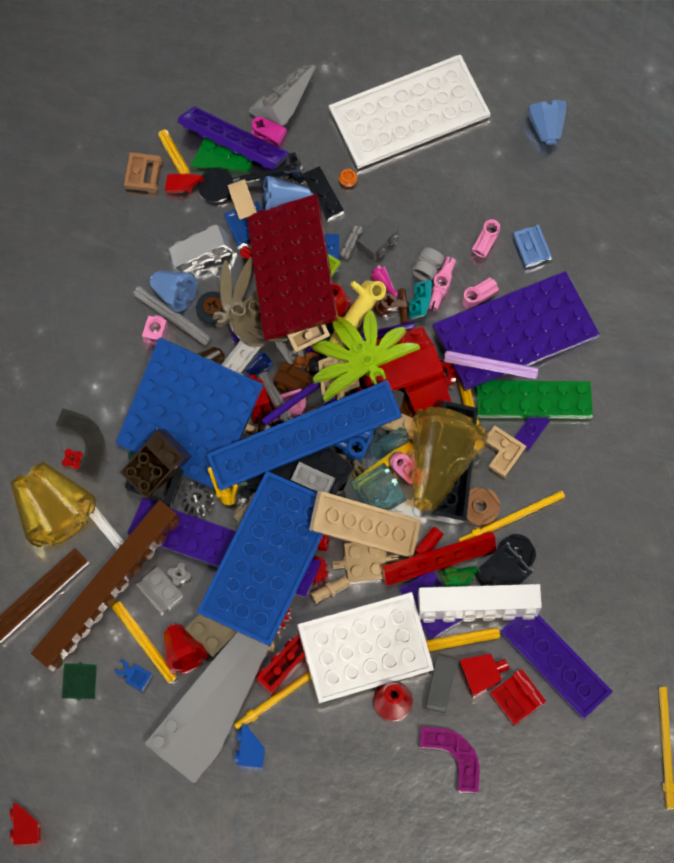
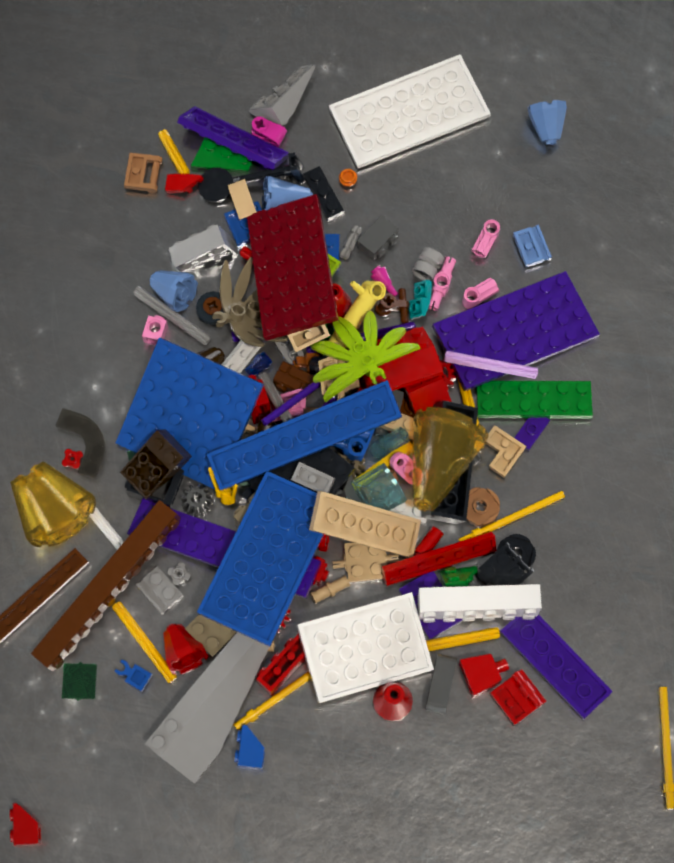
magenta plate [420,727,480,793] -> none

